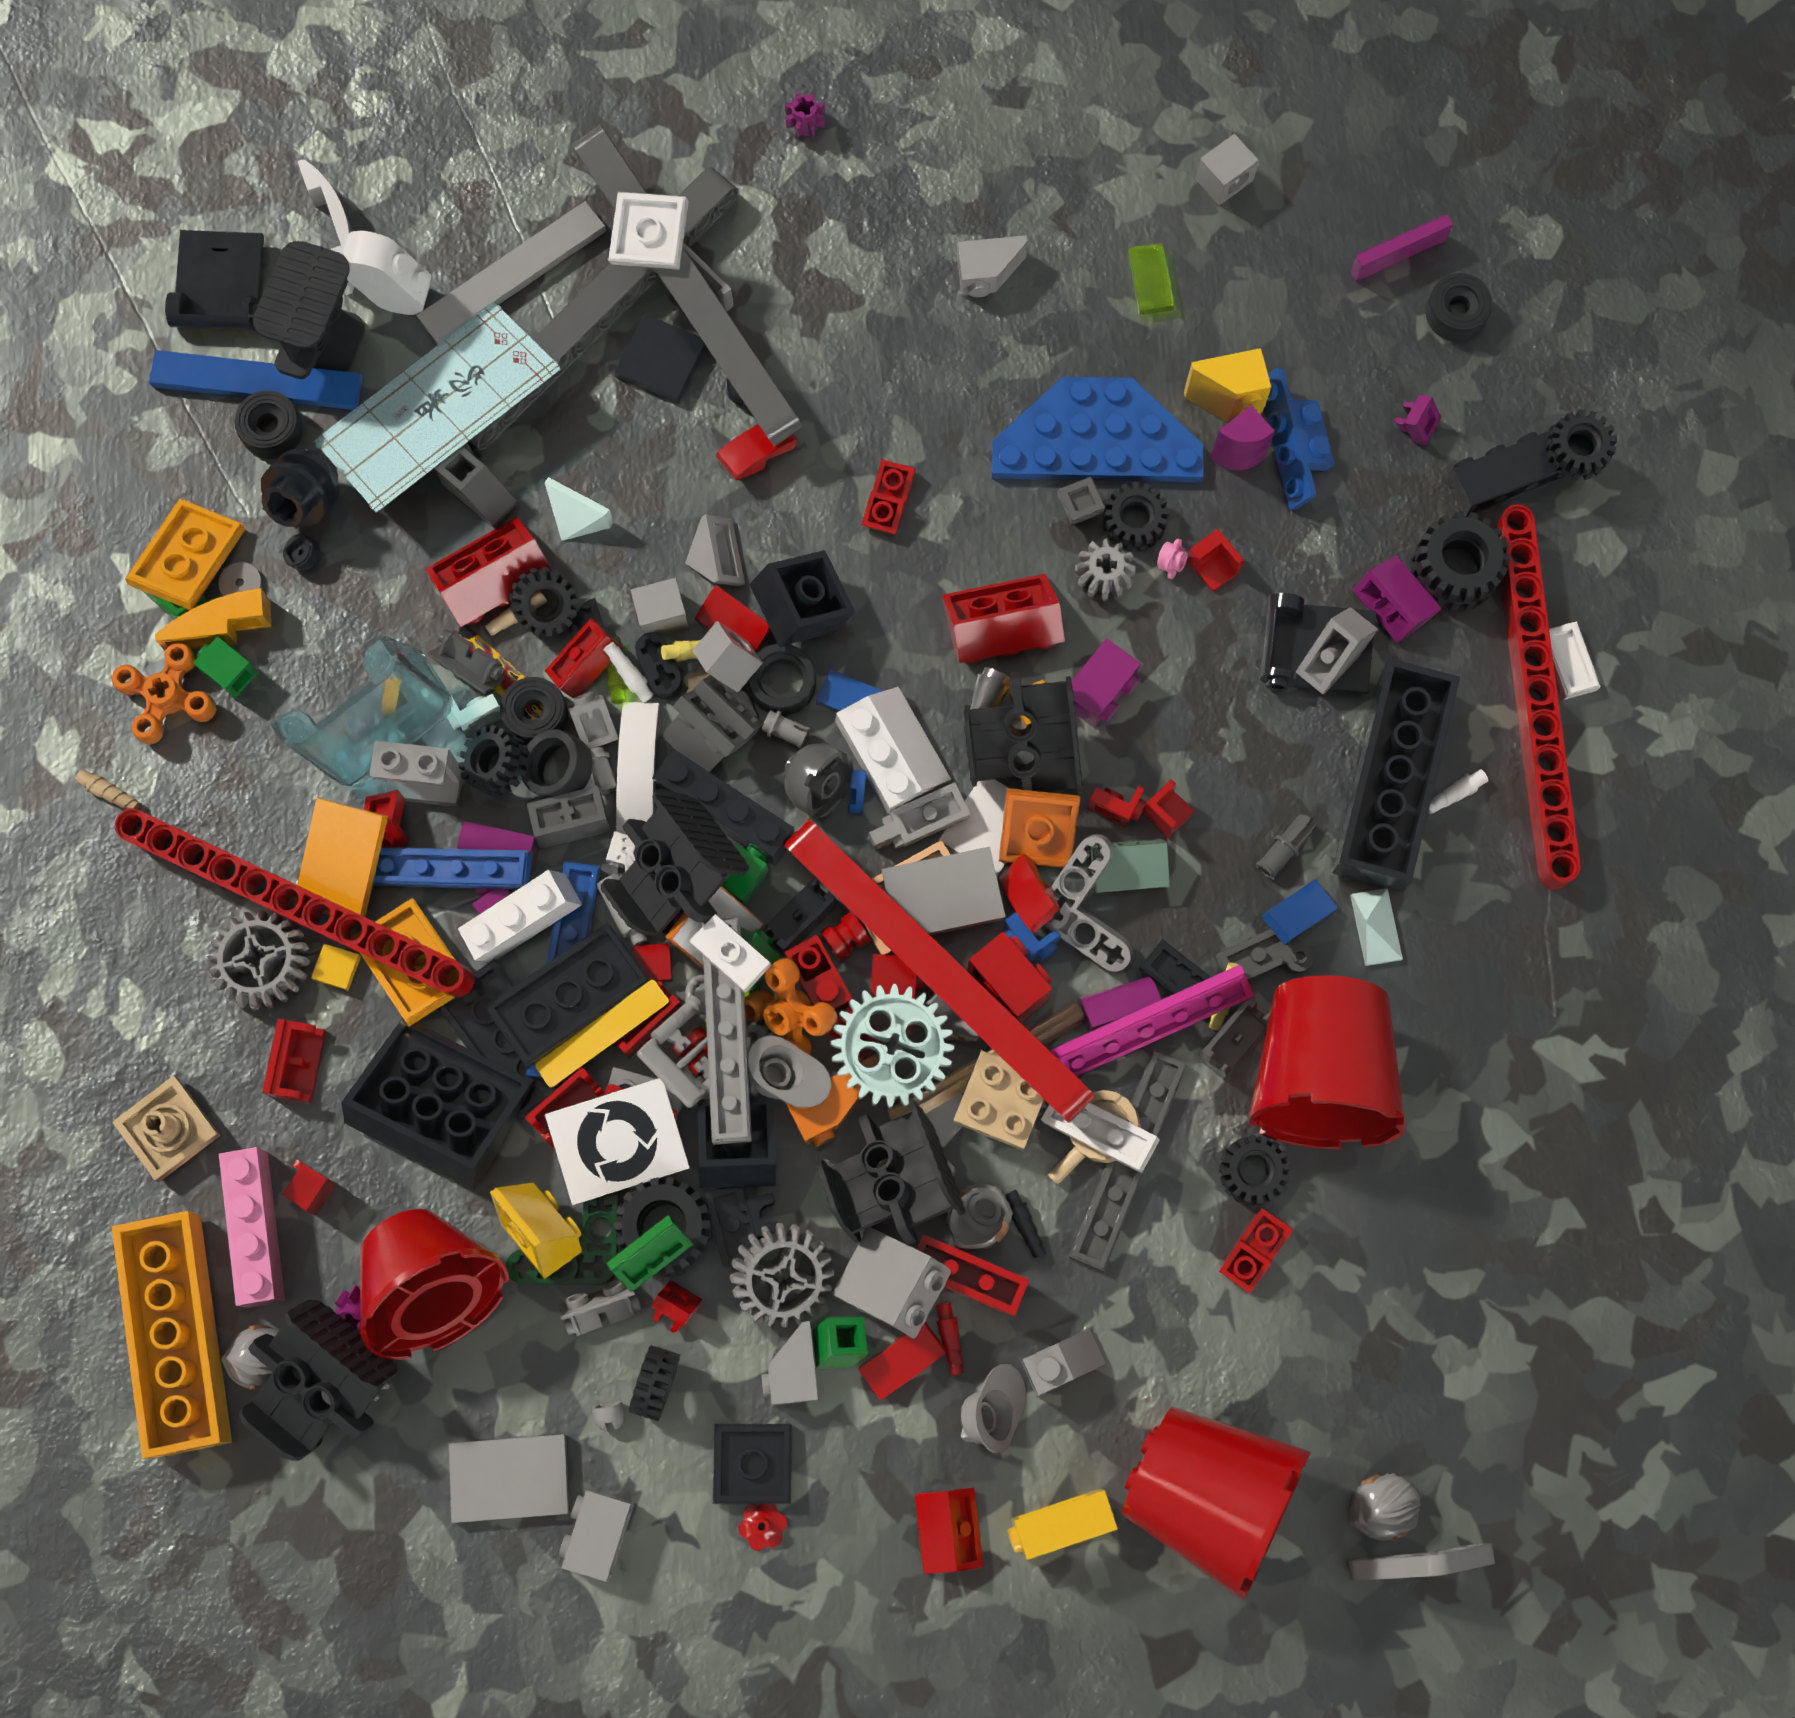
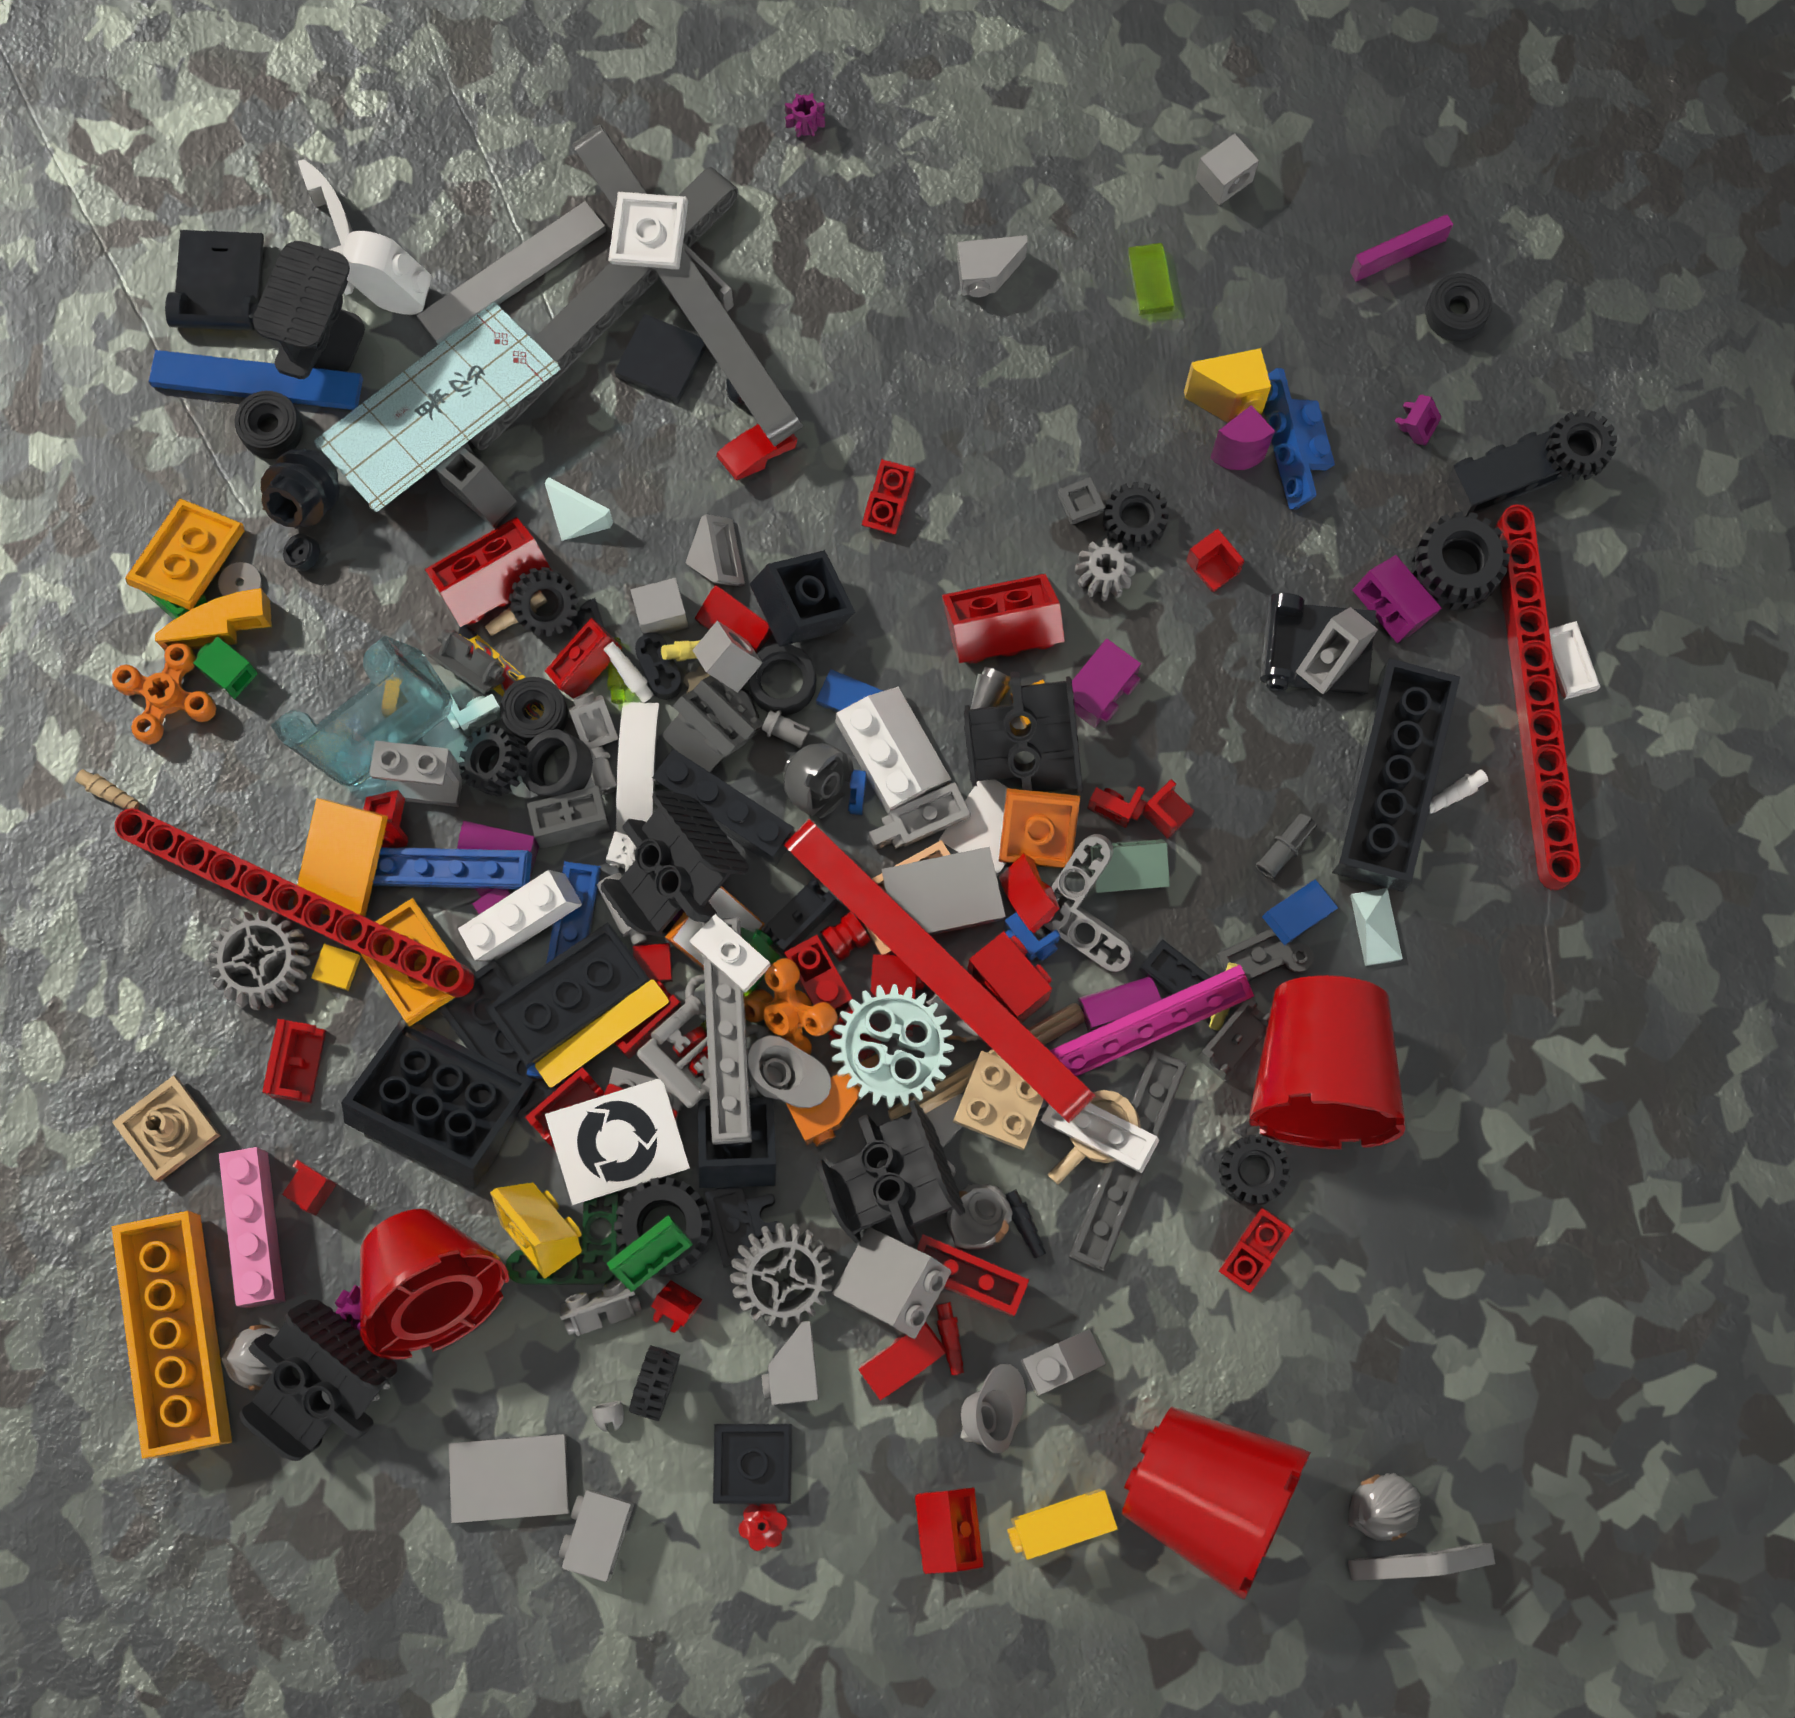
green brick [721,844,769,906] -> none
green brick [812,1317,868,1368] -> none
blue plate [992,377,1203,482] -> none
bright pink plate [1157,539,1187,579] -> none

